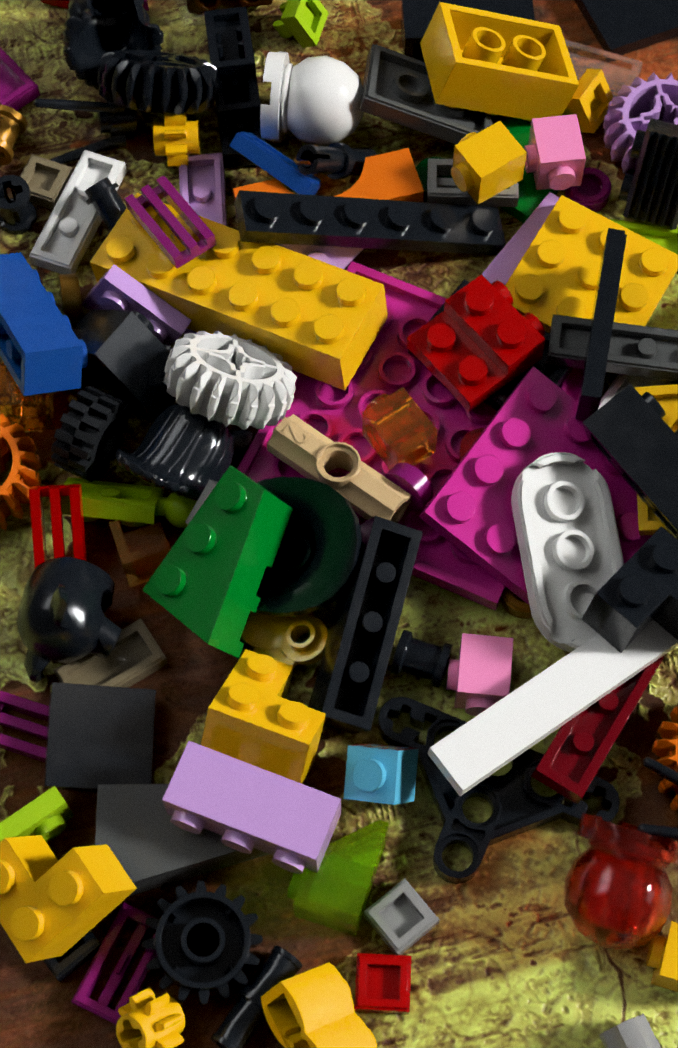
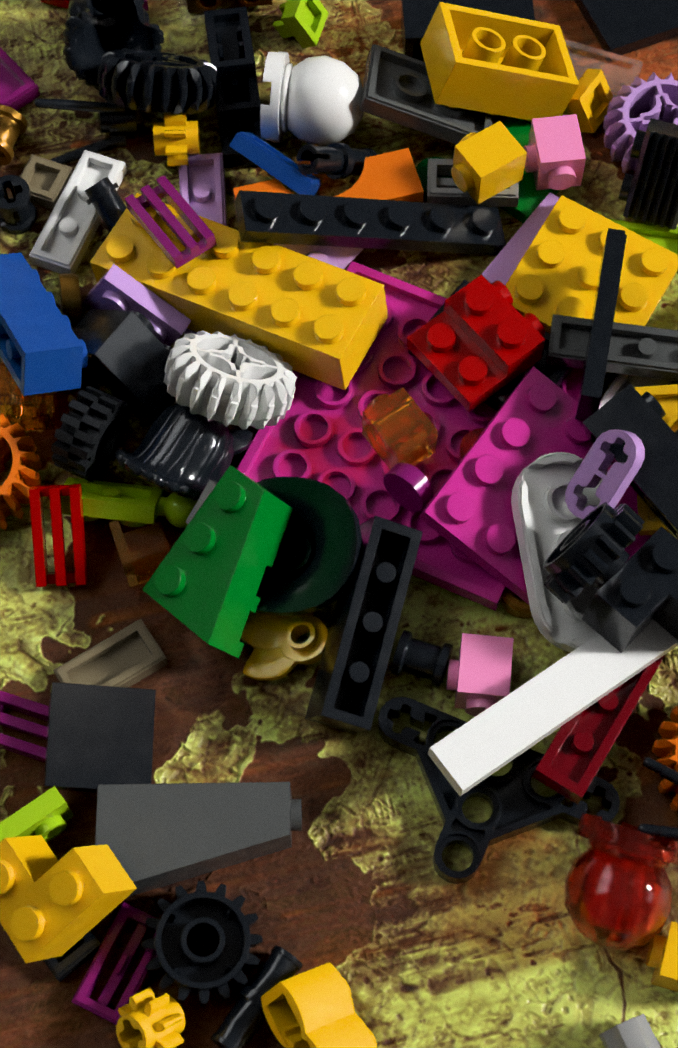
black piece [17,557,121,683] -> none
lavender brick [162,741,341,874] -> none
yellow brick [201,649,326,784] -> none
tan piece [267,414,411,523] -> none
clear neon green slope [287,820,389,937] -> none
medium azure brick [343,743,419,805] -> none
red tile [354,953,412,1015] -> none
light grey tile [363,878,439,955] -> none
magenta tile [565,167,611,212] -> none
none -> black gear [543,502,645,604]
none -> lavender beam [565,429,645,519]

